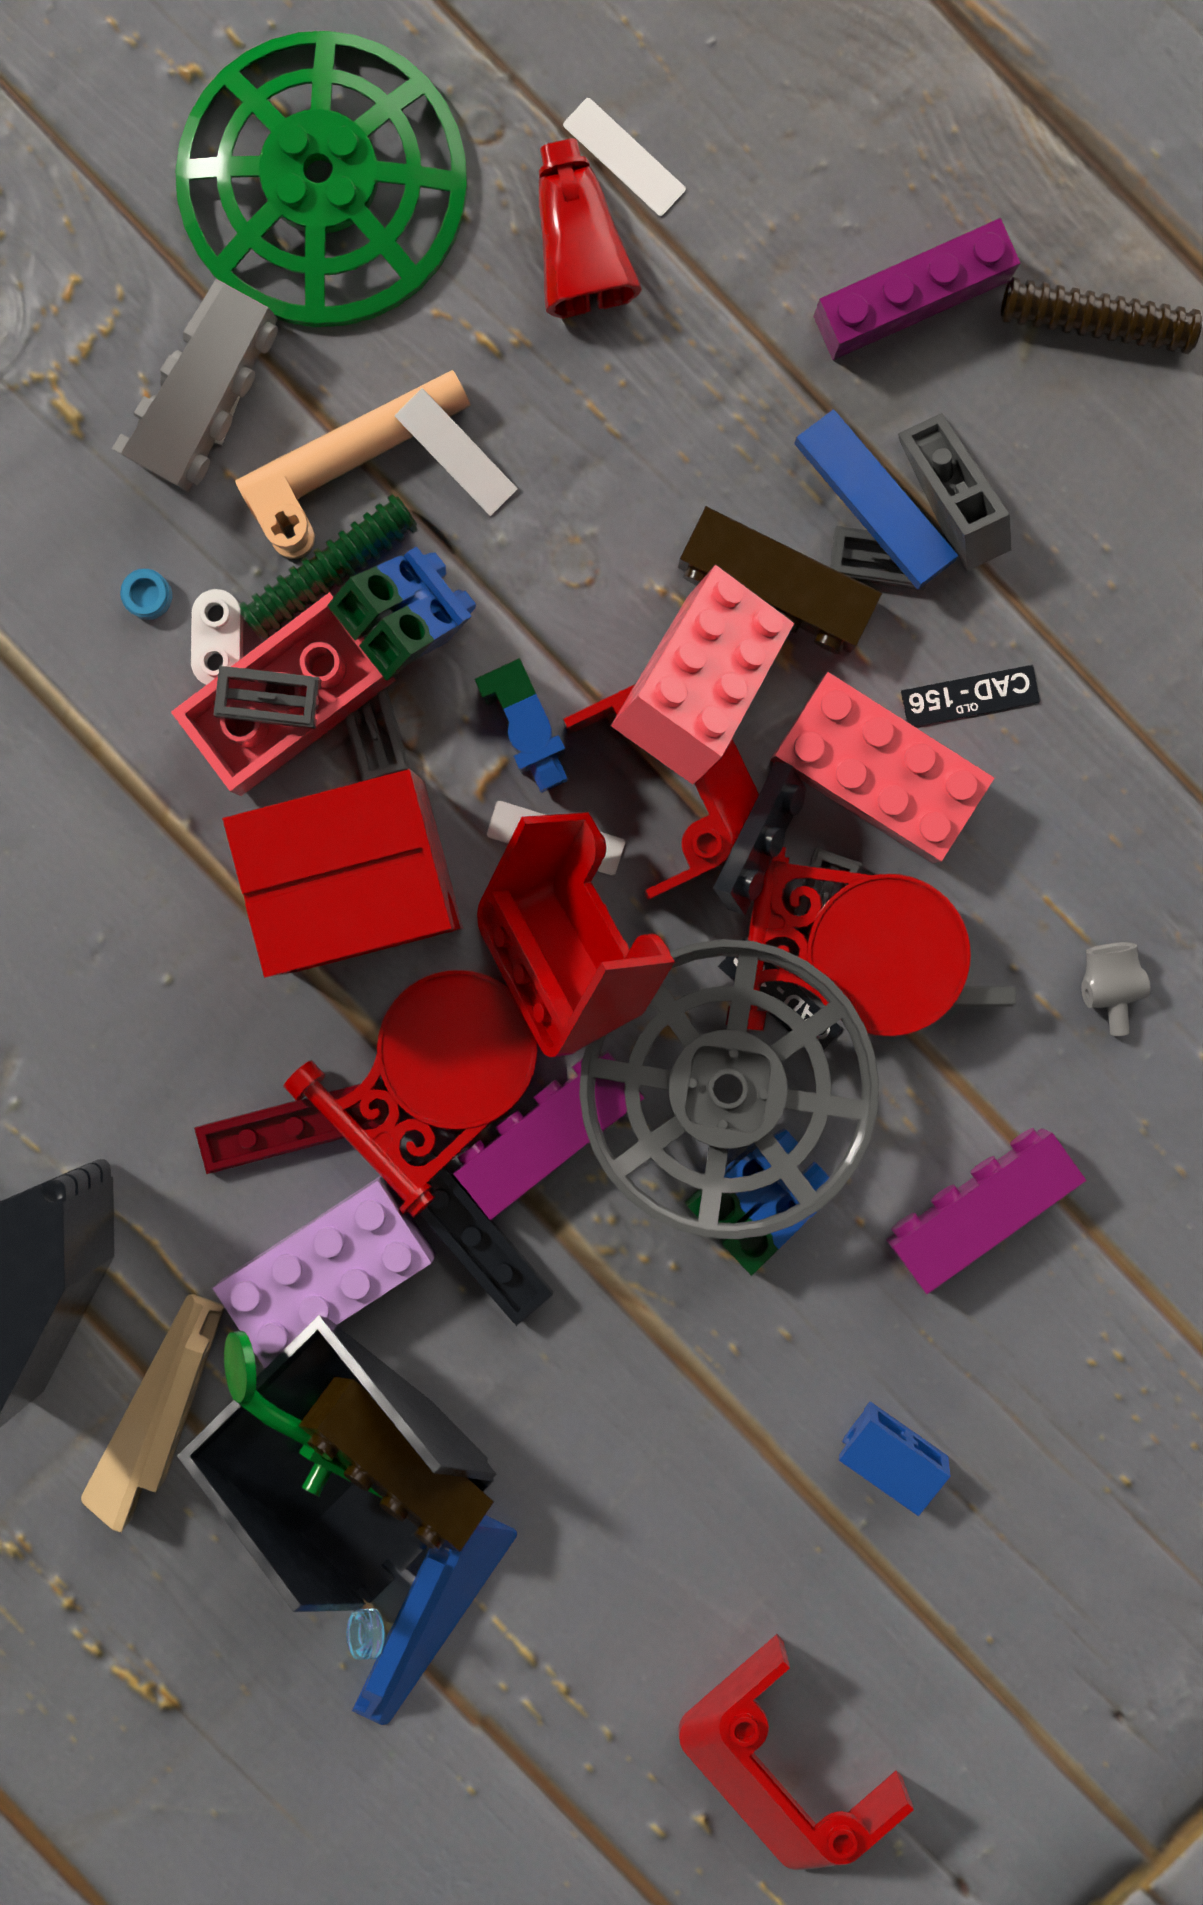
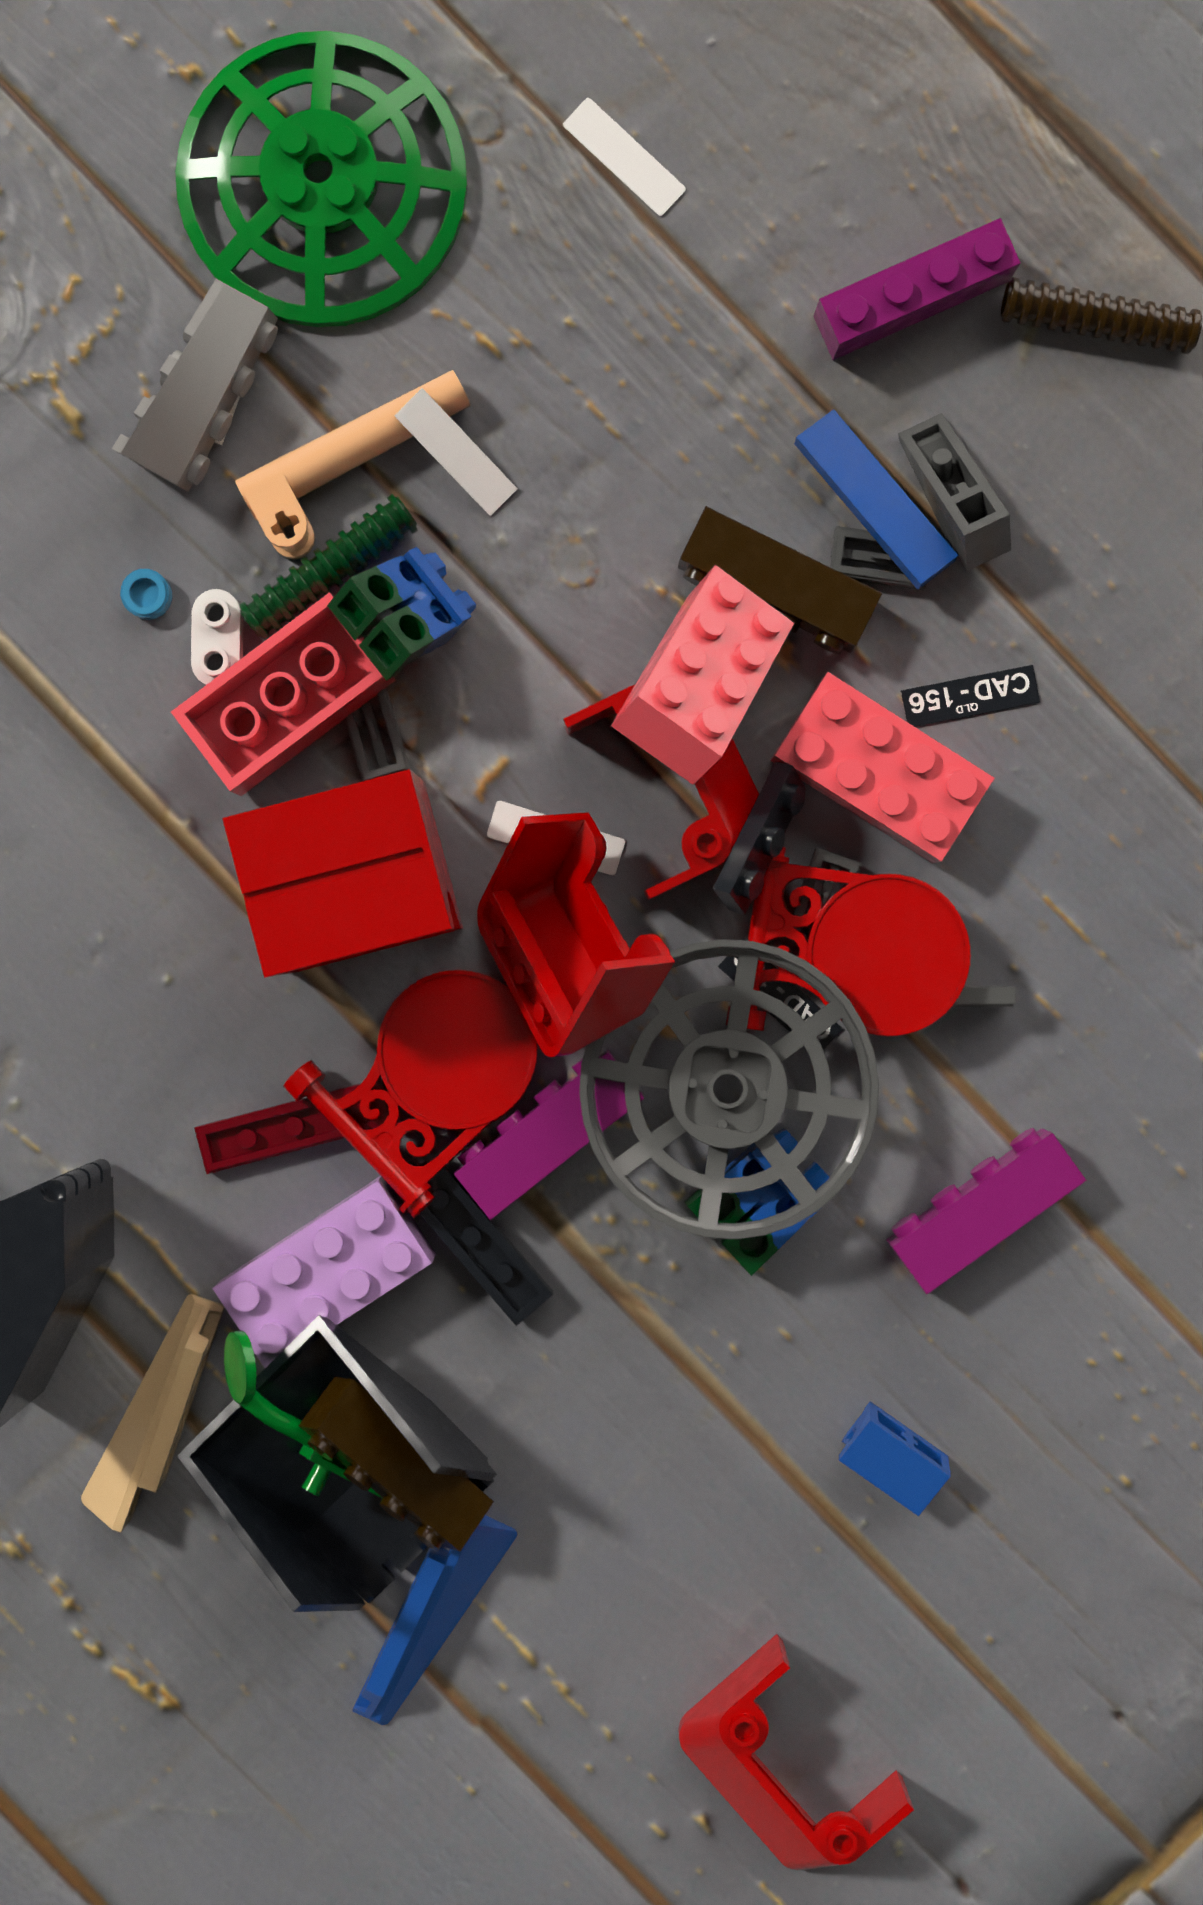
dark grey tile [213,666,321,729] -> none
clear light blue tile [346,1608,385,1660] -> none
blue hips [474,658,568,793] -> none
red piece [539,138,642,319] -> none
light grey piece [1081,942,1150,1036] -> none

